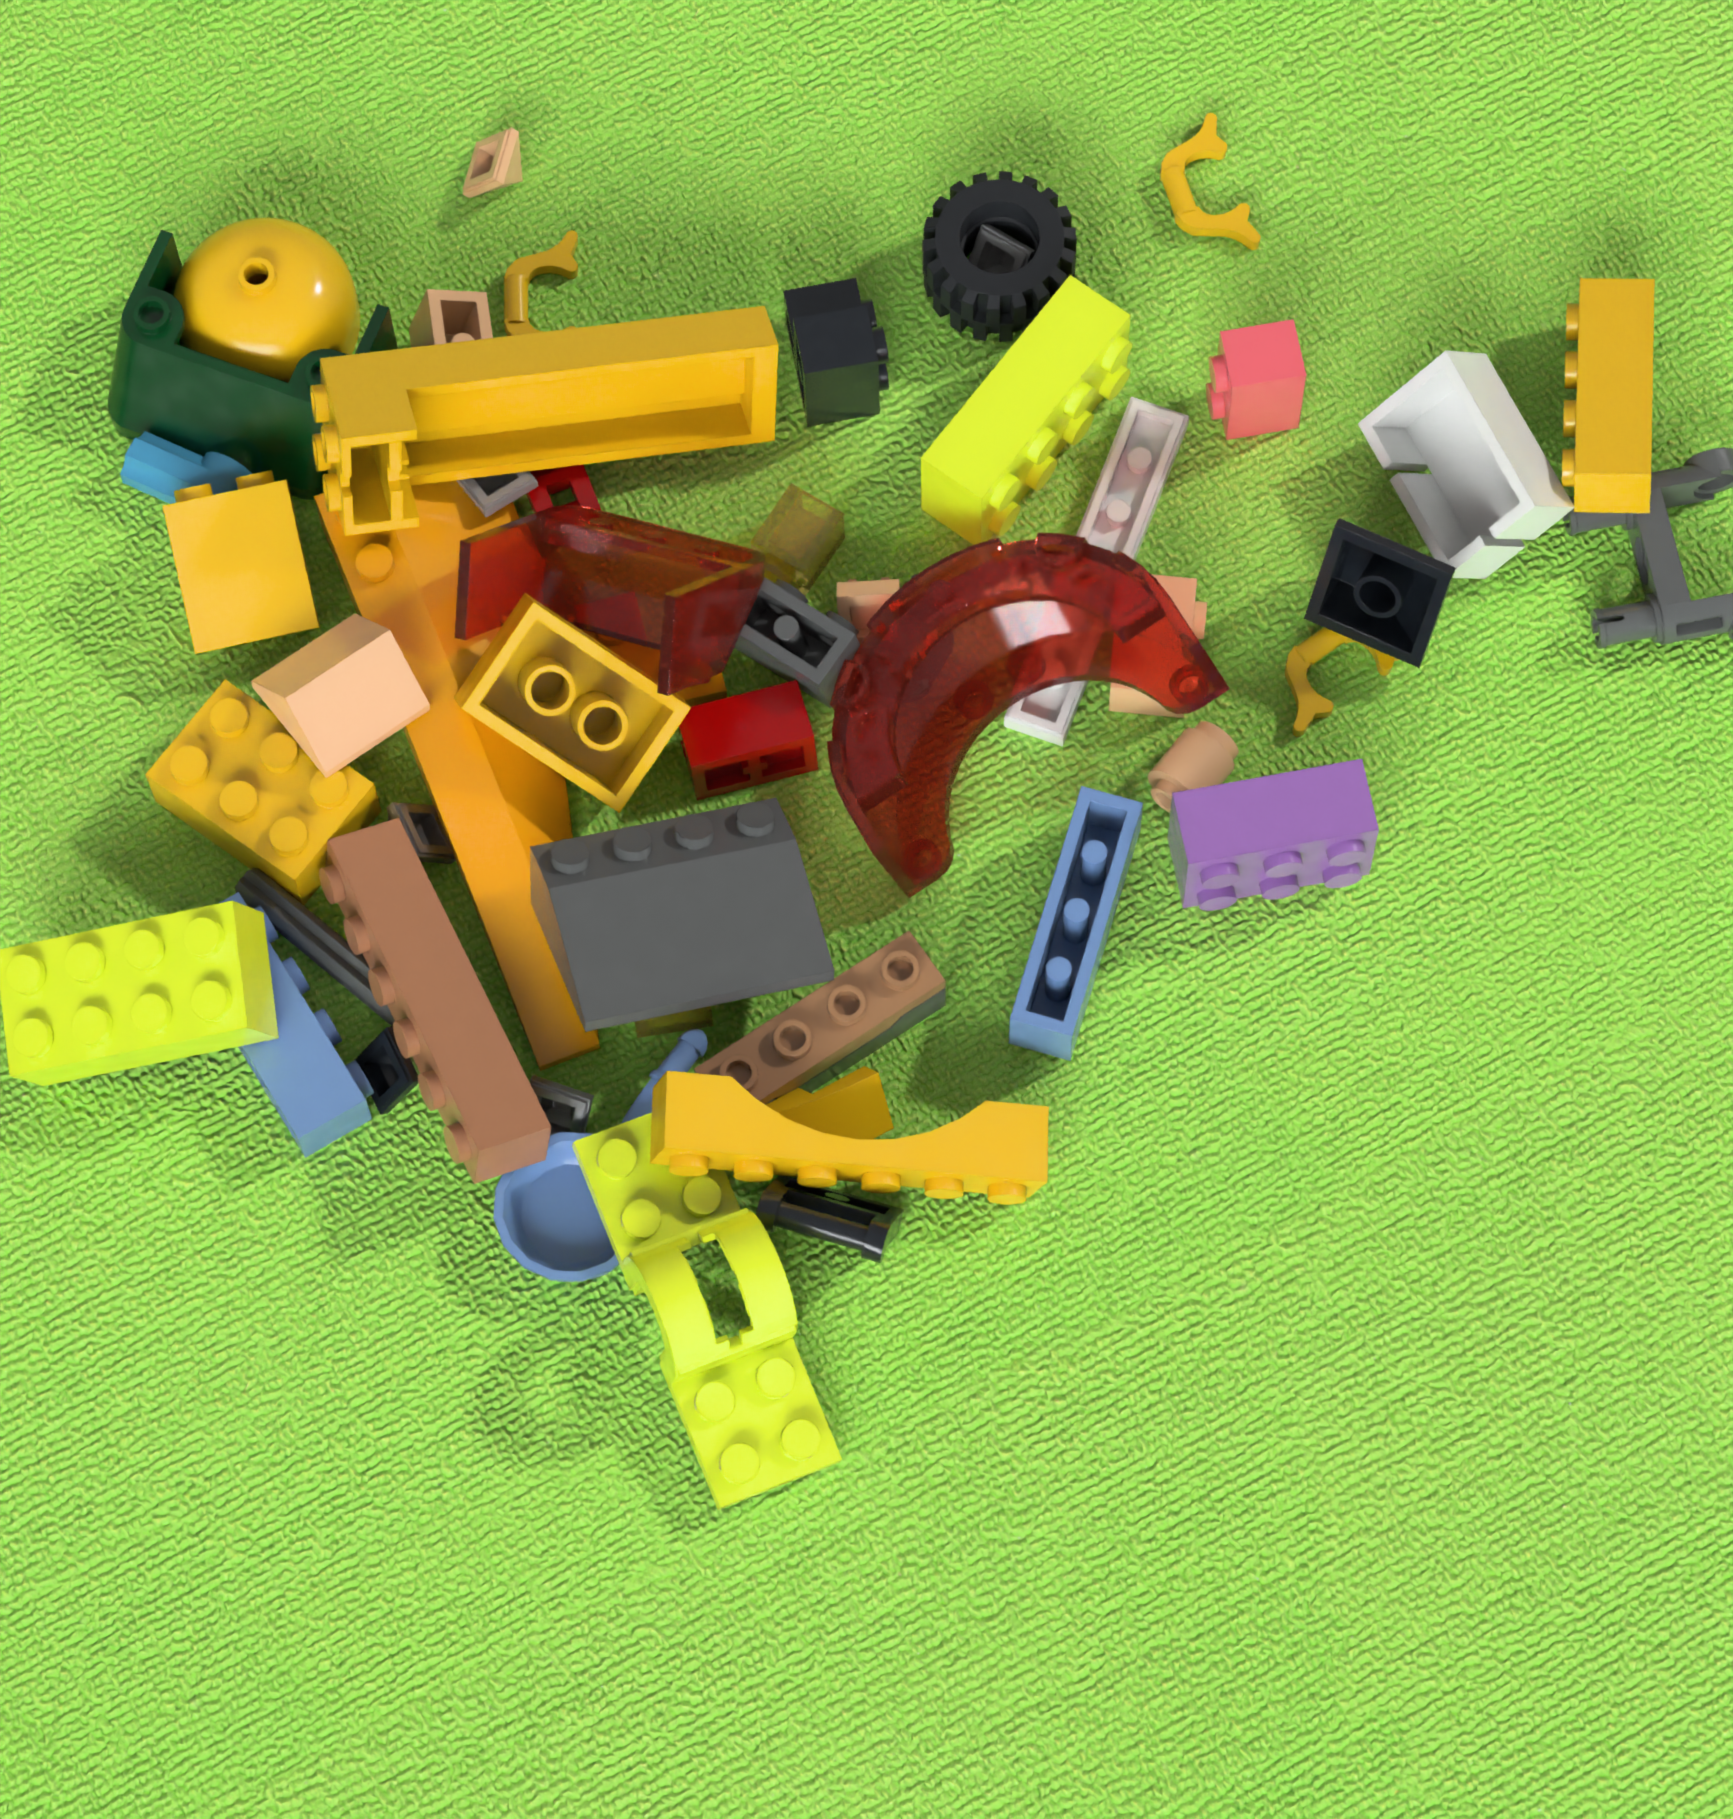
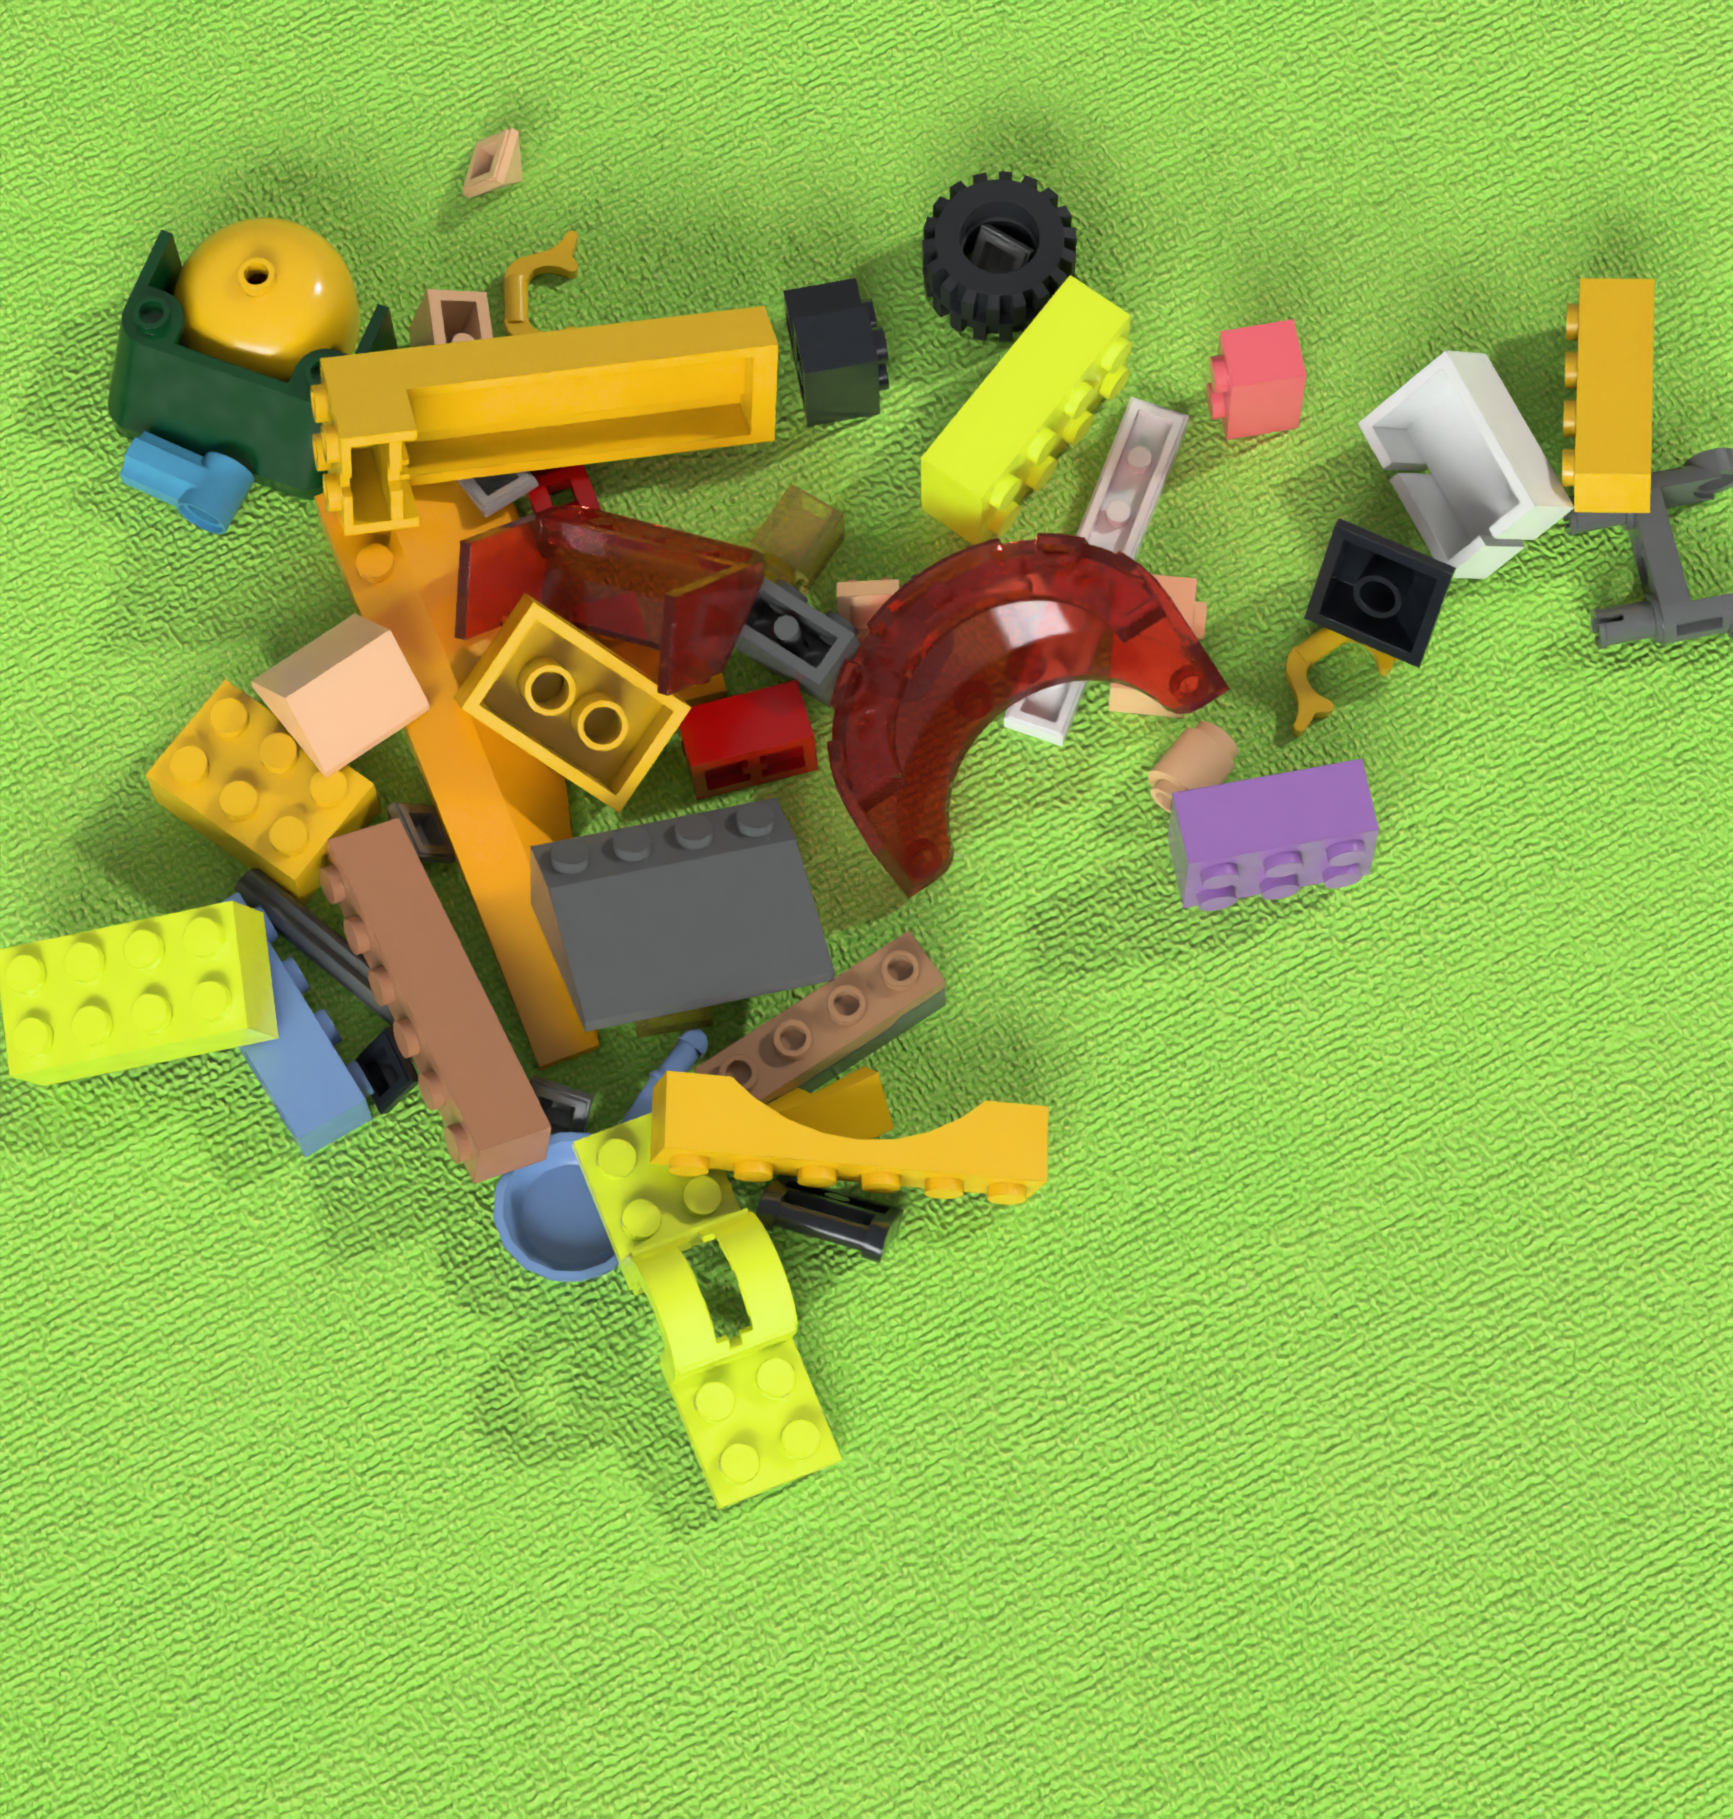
yellow brick [162,470,320,654] -> none
medium blue brick [1009,786,1143,1061] -> none
yellow helmet [1160,113,1261,250] -> none

